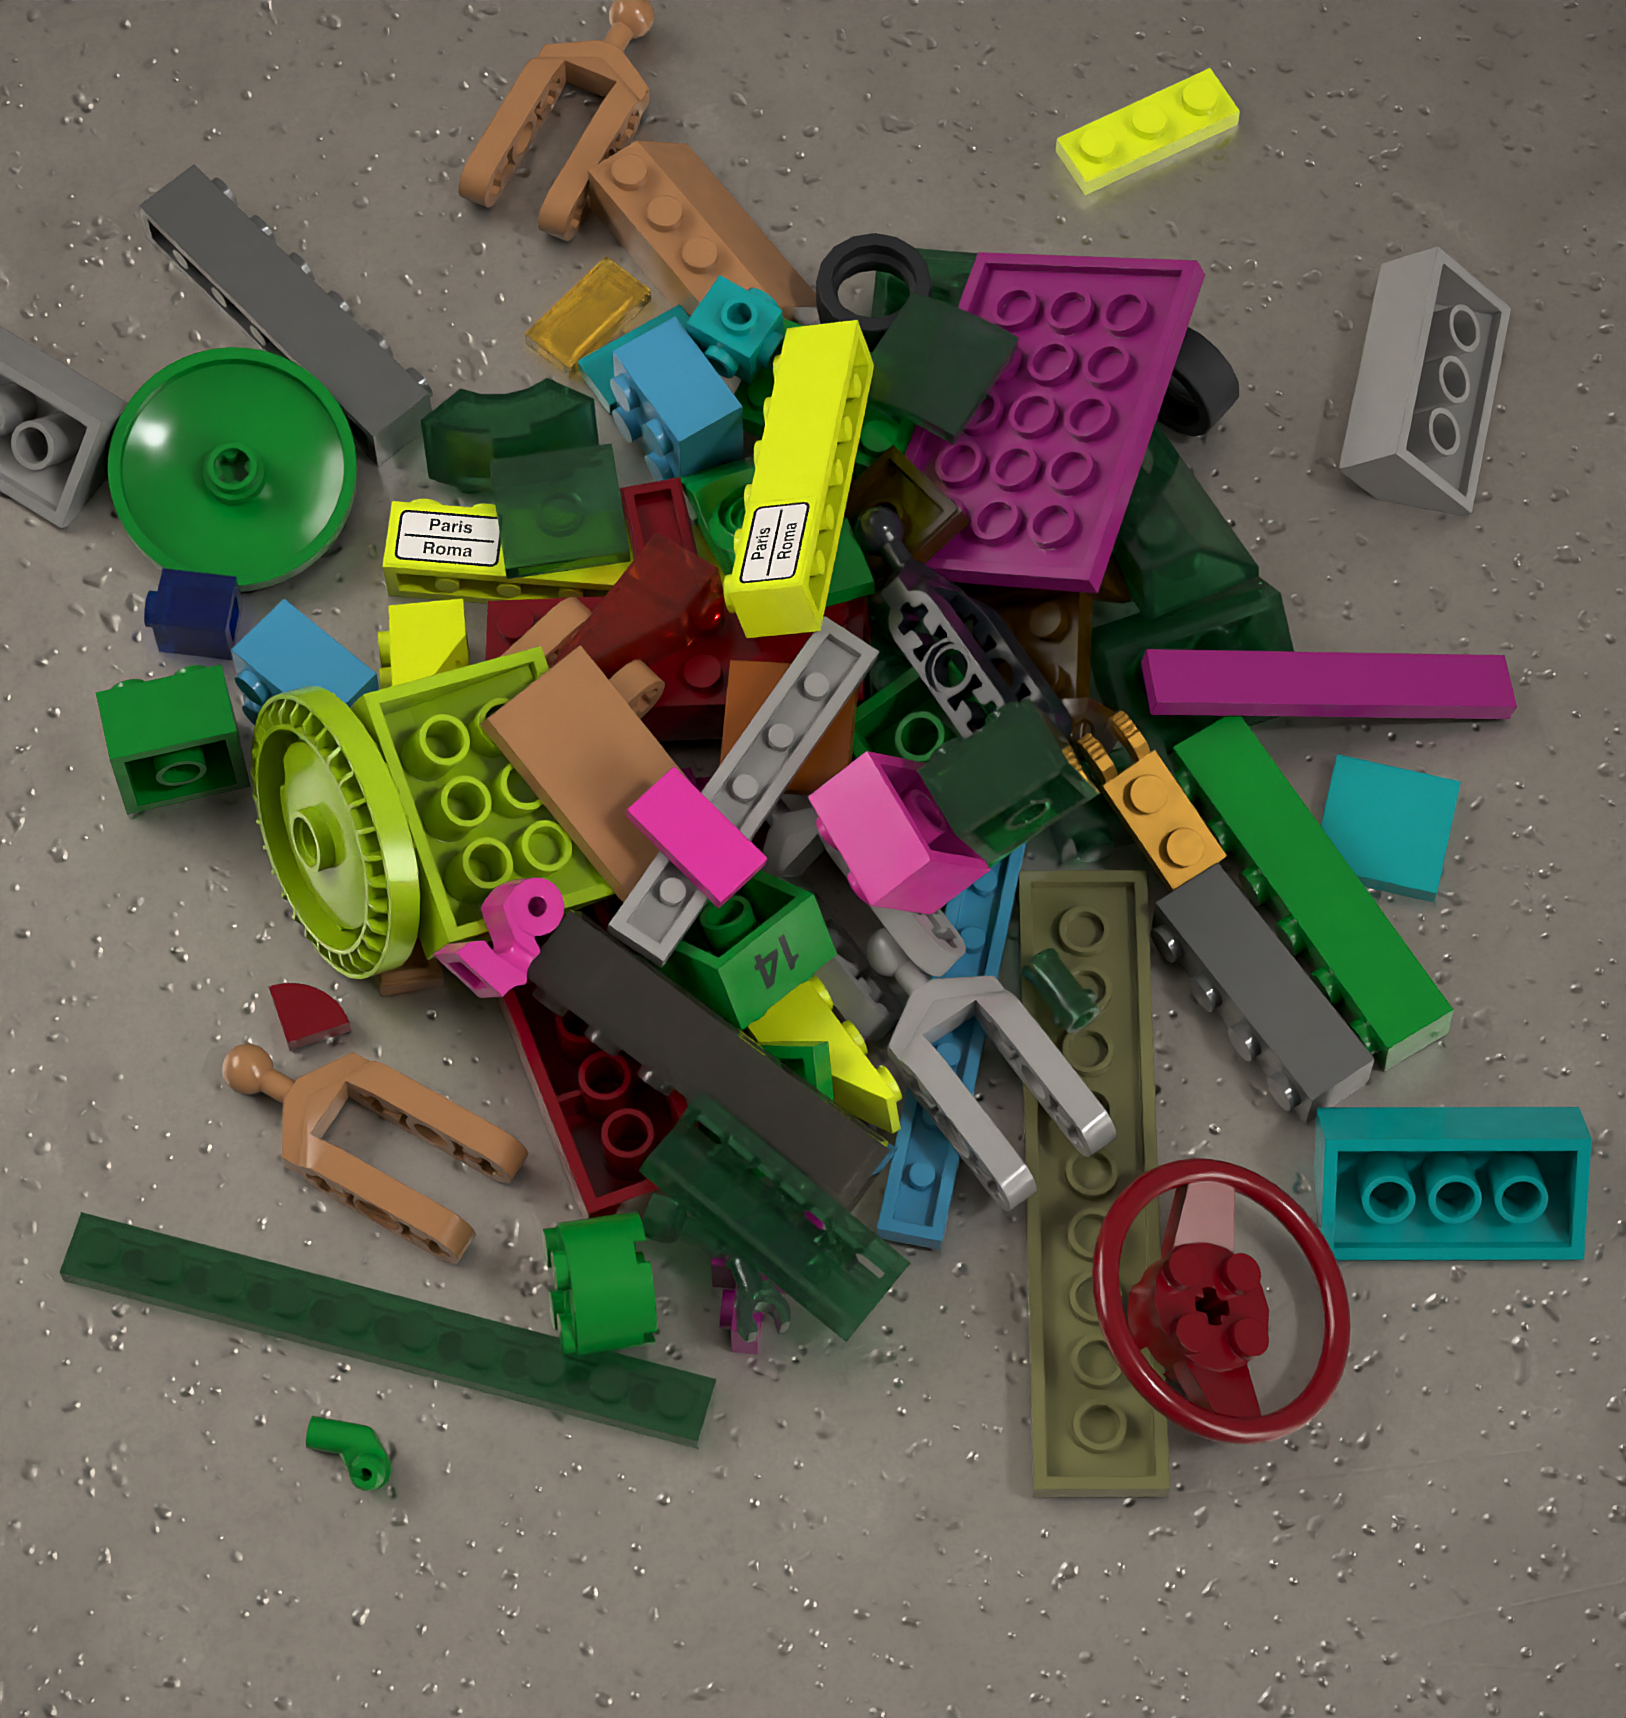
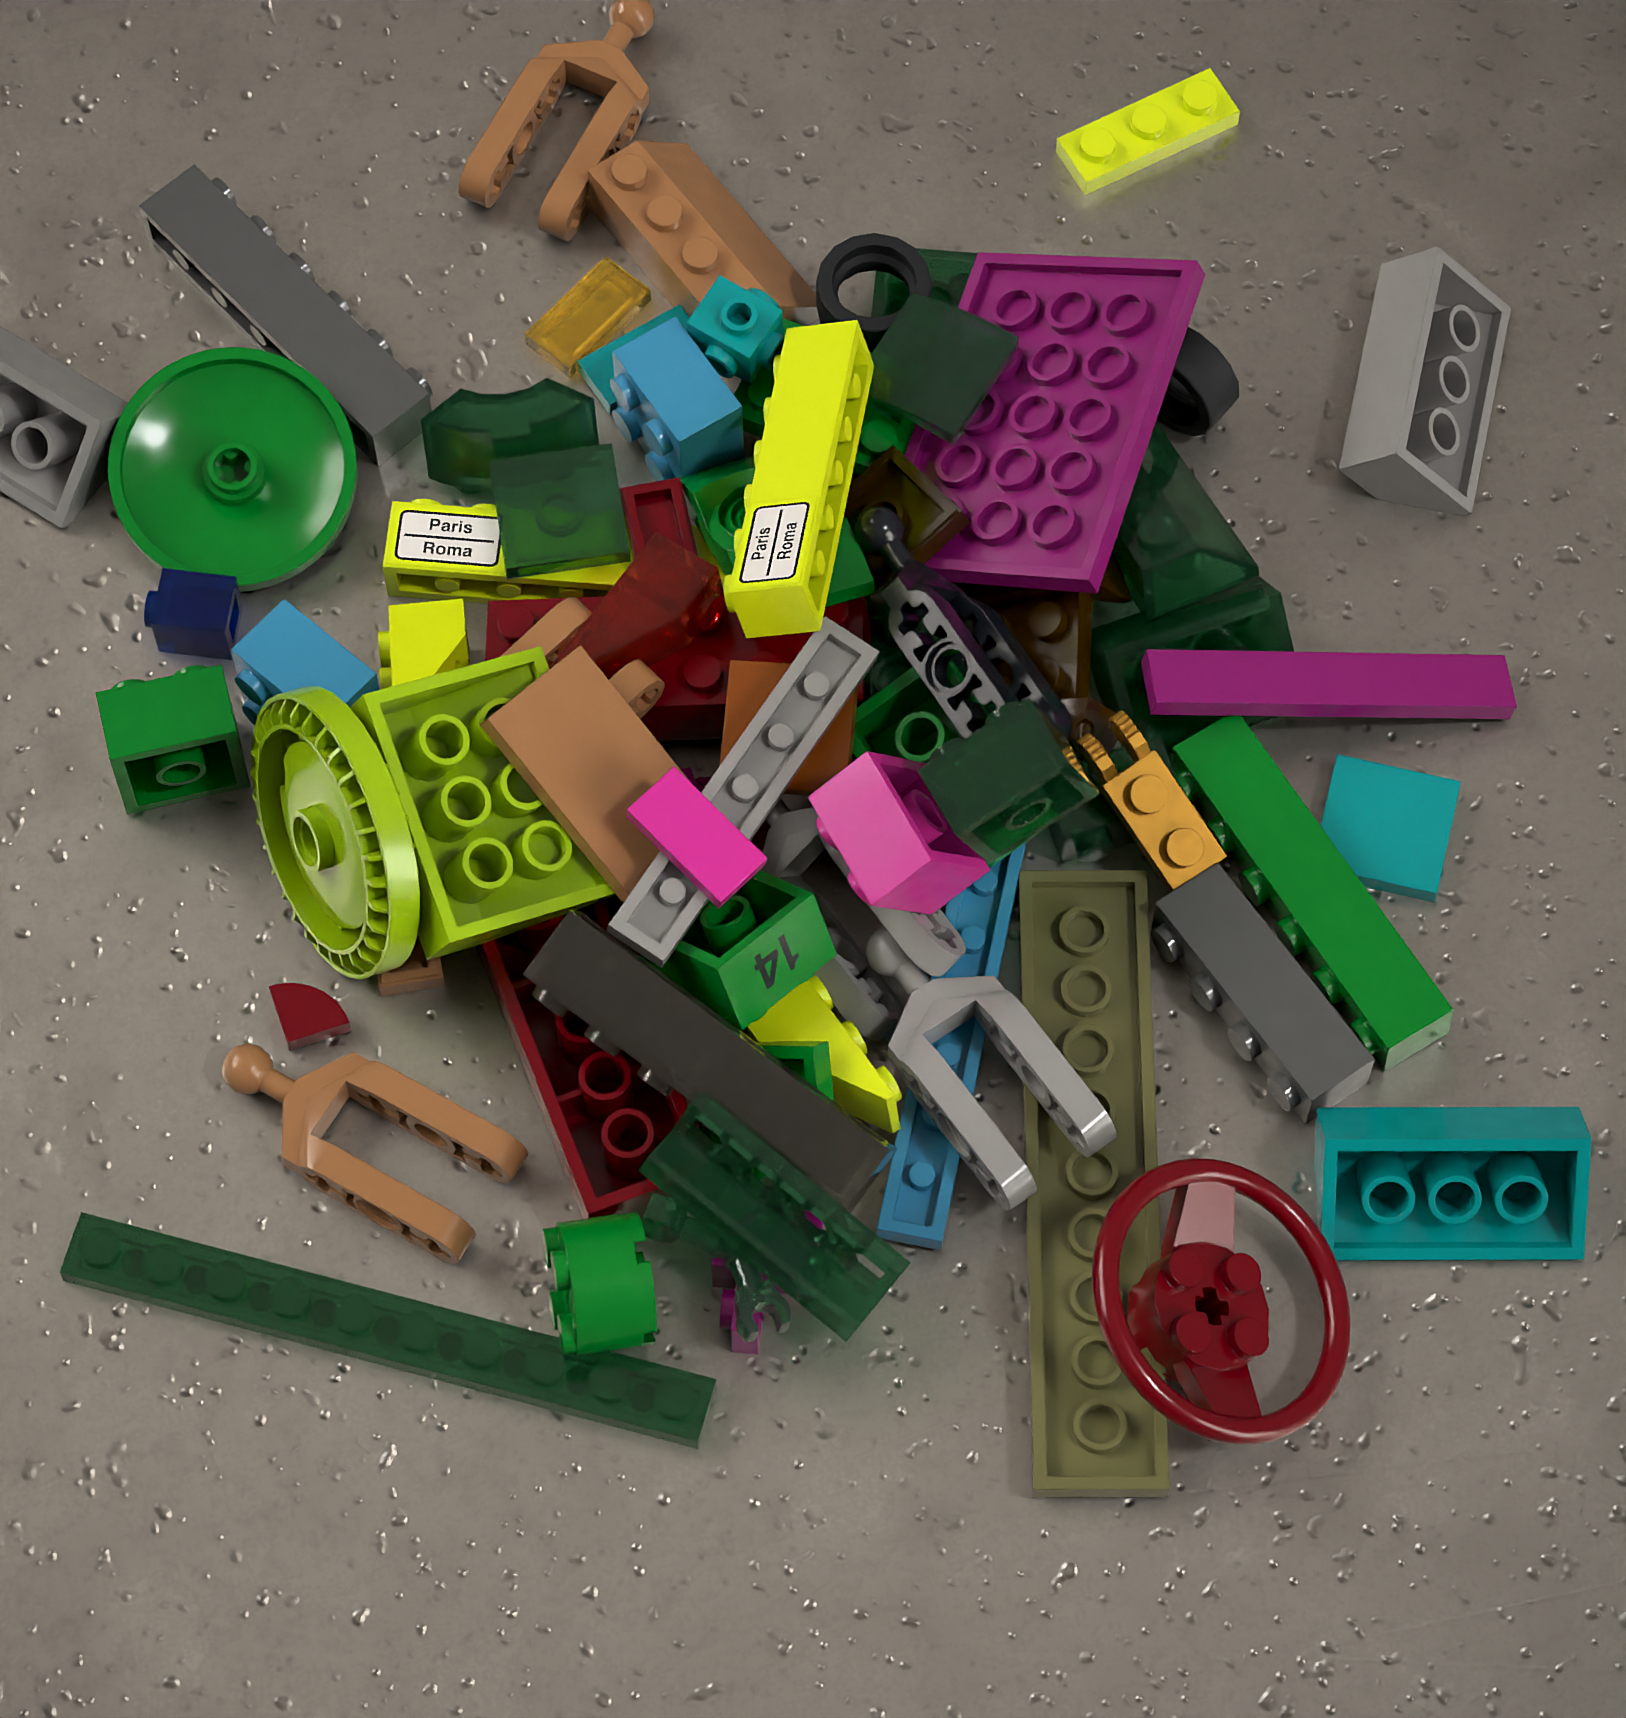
green arm [306,1415,391,1491] -> none
dark pink leg [433,877,564,998] -> none
clear green pin [1021,948,1099,1033] -> none

